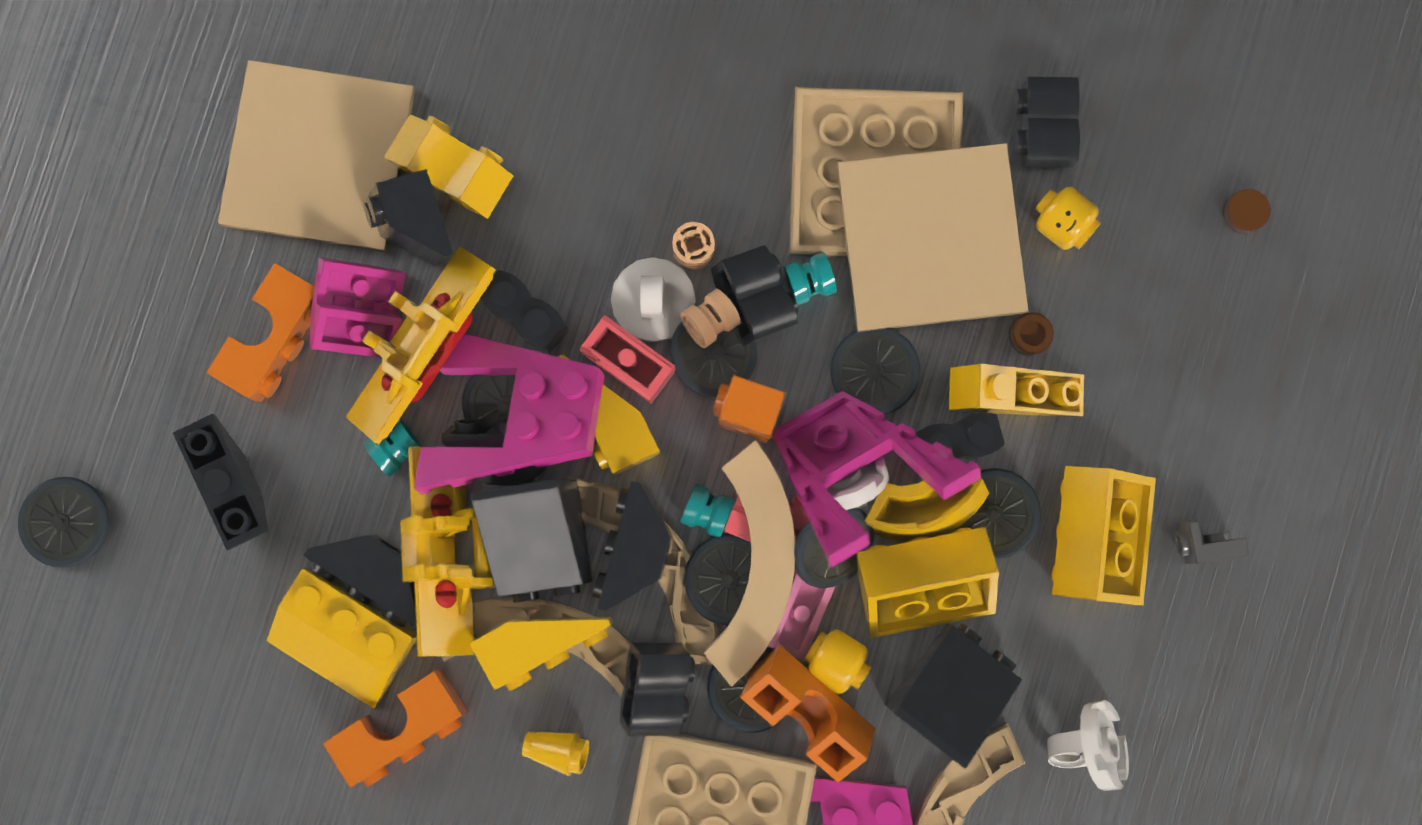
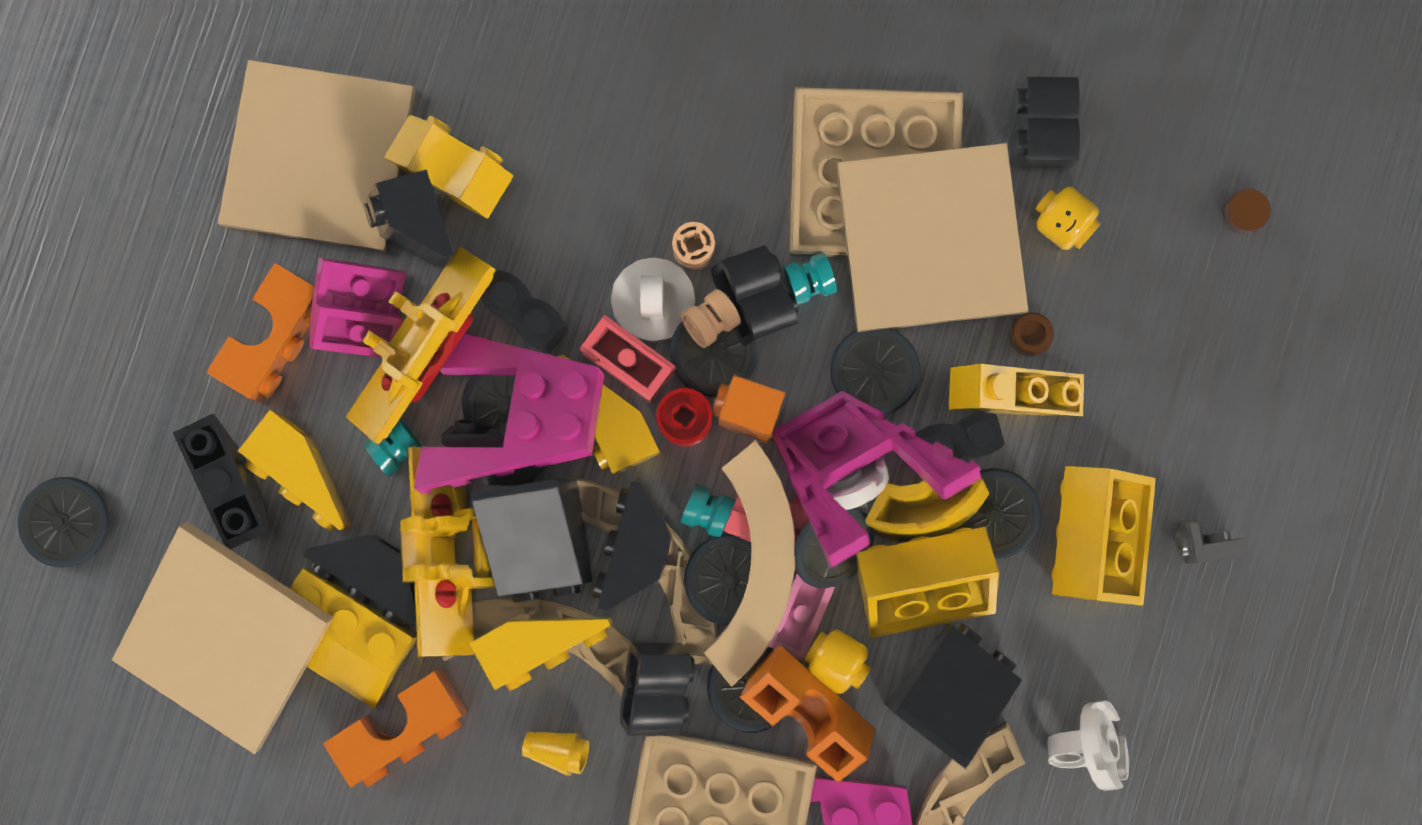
none -> tan tile [112,521,334,754]
none -> yellow slope [238,410,353,532]
none -> red wheel [656,388,713,447]

